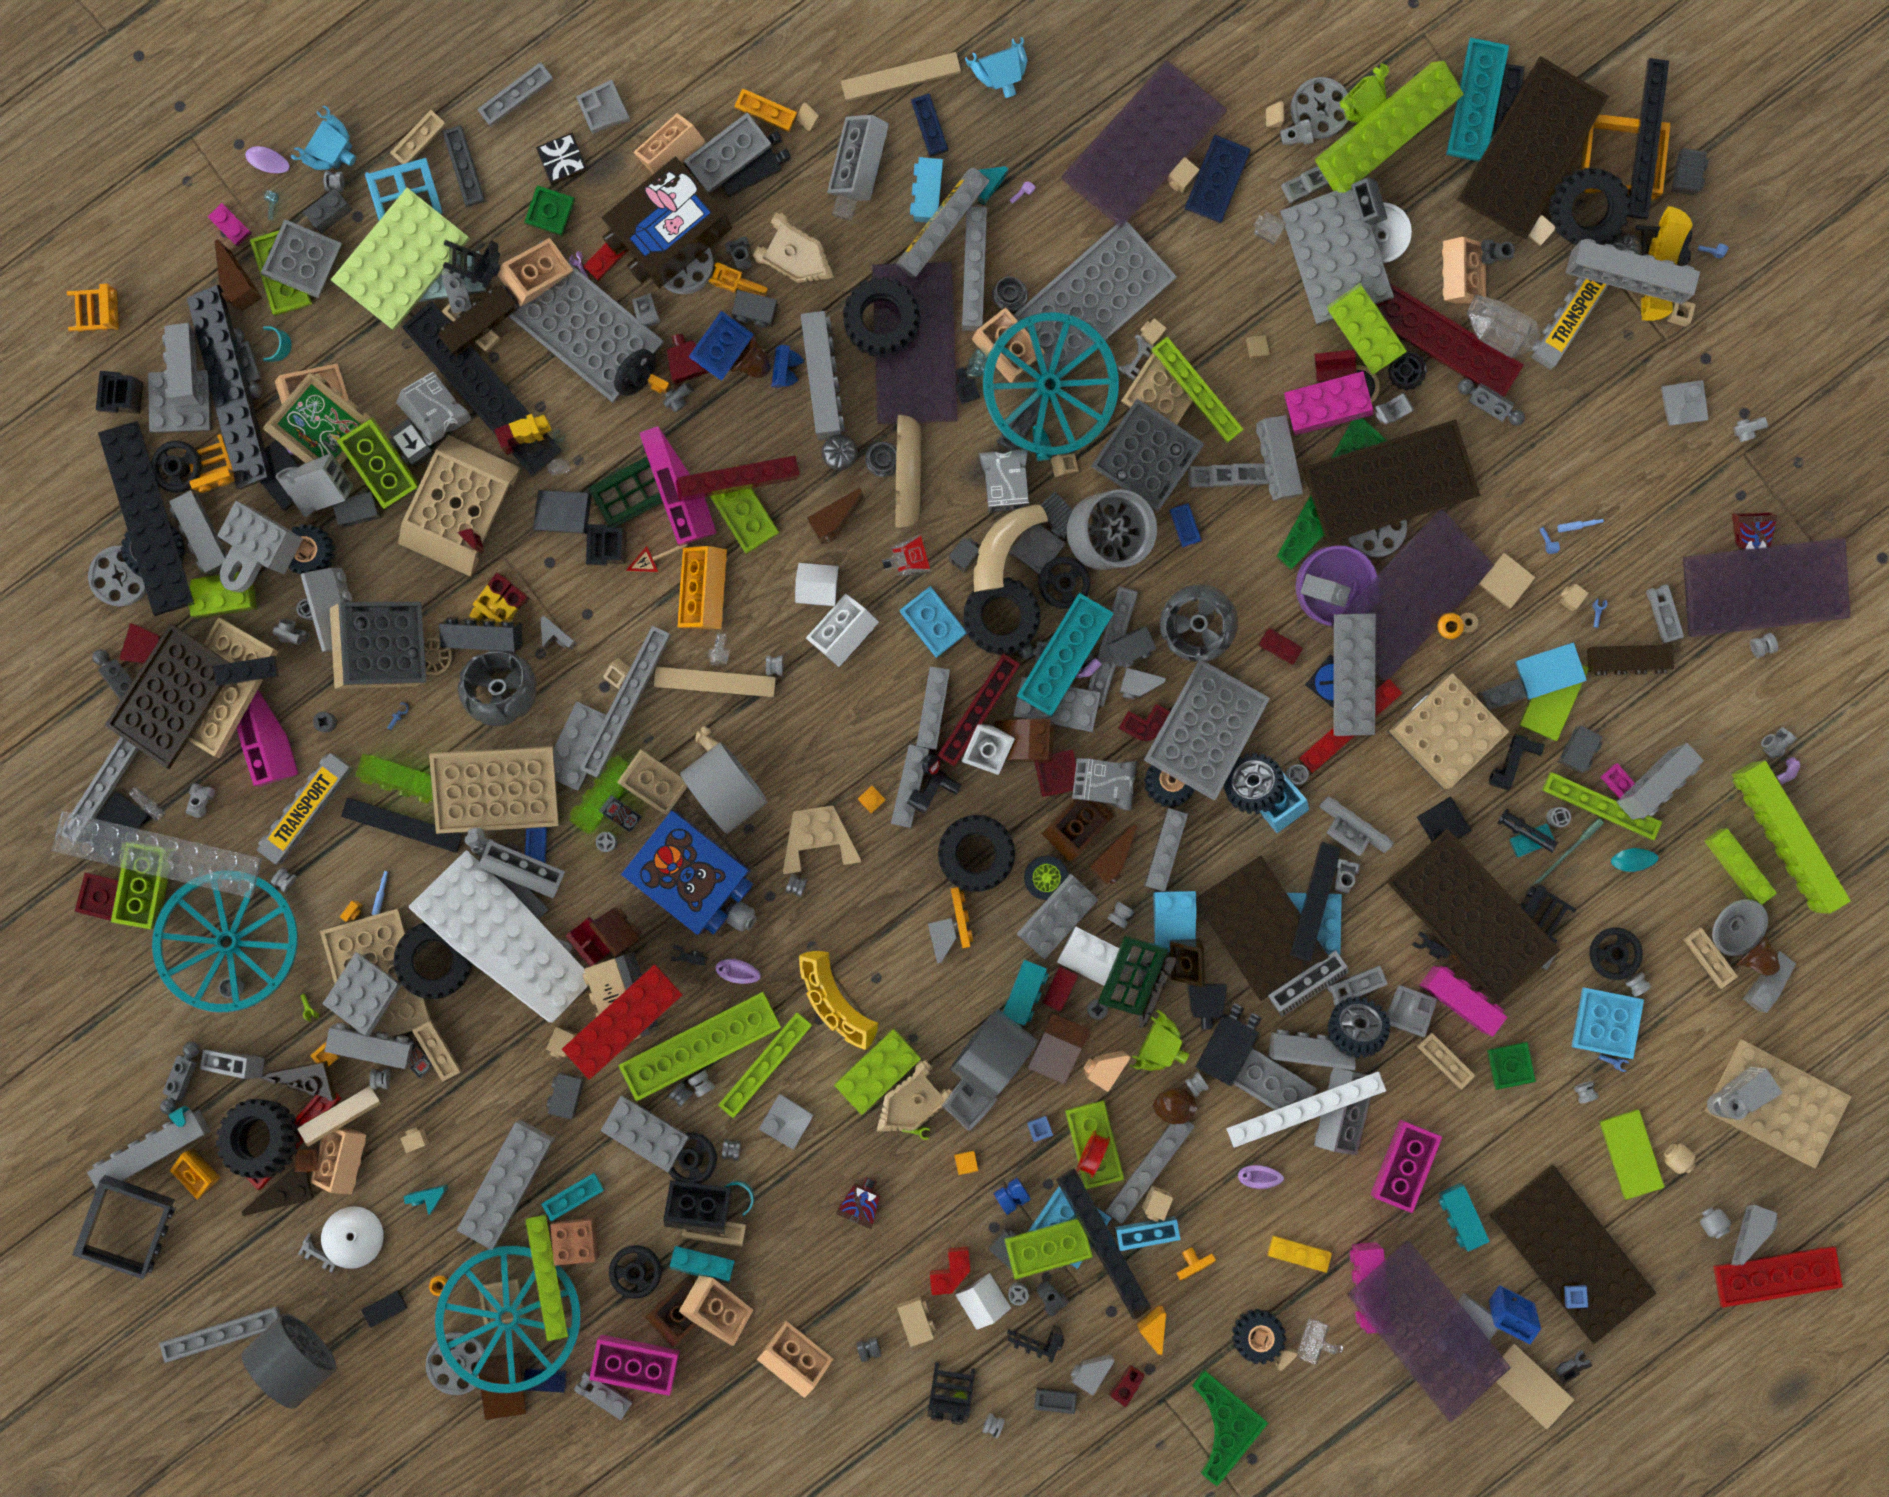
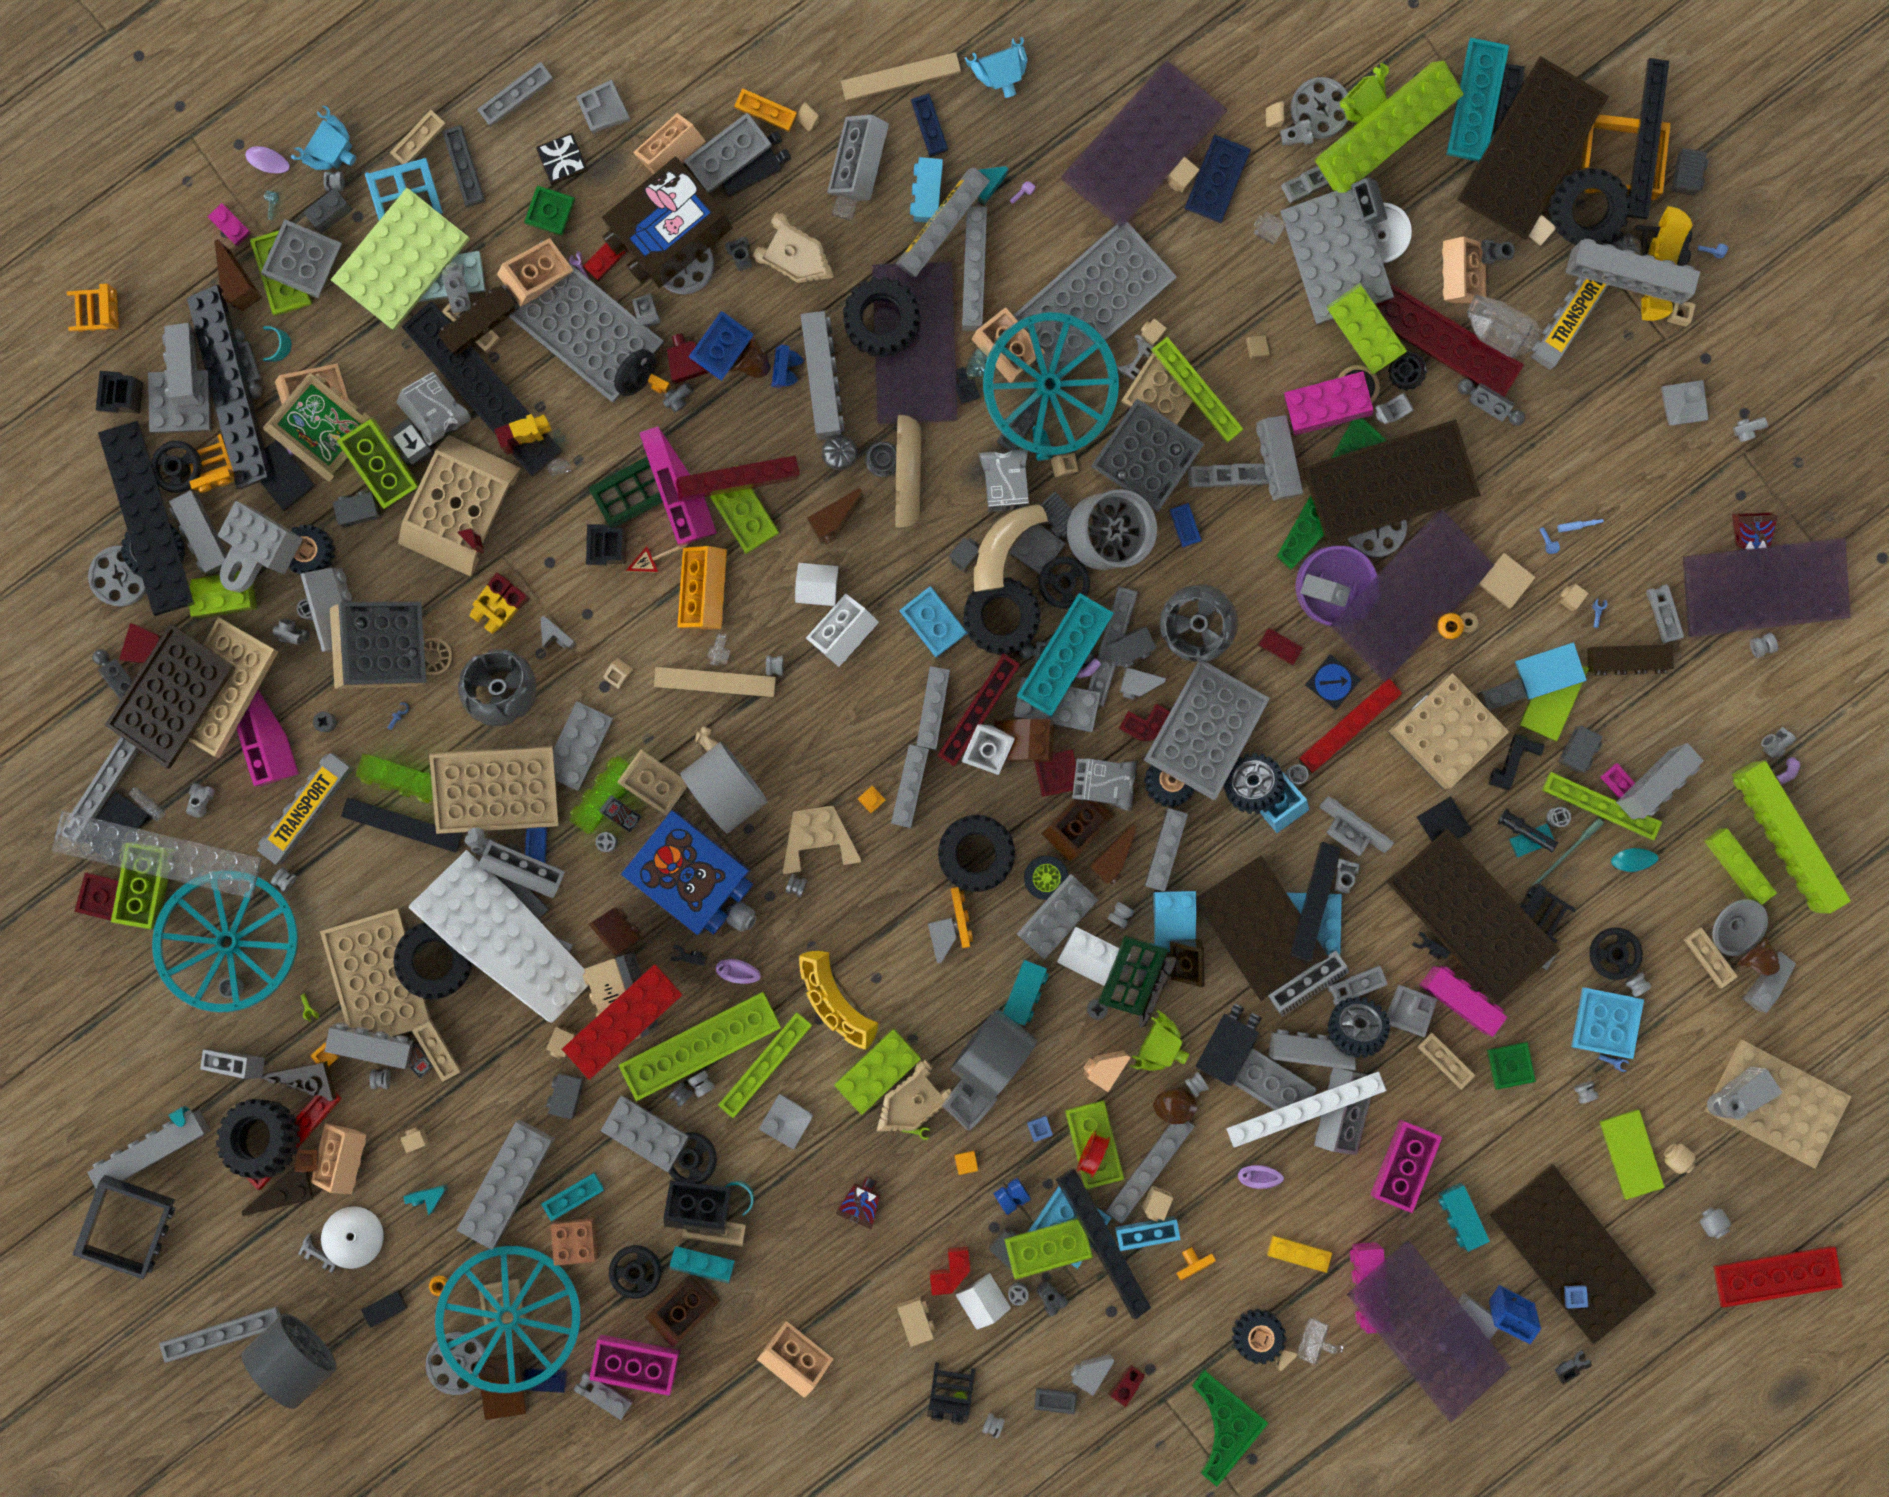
dark grey plate [160,1041,200,1114] -> none
light orange slope [170,1148,221,1200] -> none
black plate [213,656,279,687] -> none
light grey piece [276,453,353,517] -> none
tan tile [297,1086,381,1146] -> none
light grey plate [323,952,402,1037] -> none
light orange plate [340,900,363,922] -> none
light blue piece [371,871,388,915] -> none
black brick [439,617,523,652] -> none
black plate [443,239,500,288] -> none
lime plate [525,1215,568,1342] -> none
black tile [533,490,592,534] -> none
dark red panel [565,917,610,967] -> none
light grey plate [580,626,672,778] -> none
light nougat slope [679,1276,753,1346] -> none
light orange connector [708,263,768,297] -> none
flat silver wheel [722,1138,741,1161] -> none
dark grey brick [732,290,778,328] -> none
dark grey wheel [856,1336,882,1362] -> none
torso [882,534,931,577] -> none
black beam [906,770,962,814] -> none
black tile [922,754,941,775] -> none
flat silver piece [992,276,1028,312] -> none
black plate [1007,1325,1065,1363] -> none
slope [1028,1012,1090,1084] -> none
dark red slope [1042,966,1078,1012] -> none
light orange slope [1137,1305,1166,1355] -> none
black torso [1186,984,1227,1029] -> none
dark red panel [1314,349,1357,383] -> none
light grey plate [1334,613,1376,736] -> none
tan tile [1486,1342,1574,1429] -> none
light grey slope [1731,1205,1778,1266] -> none

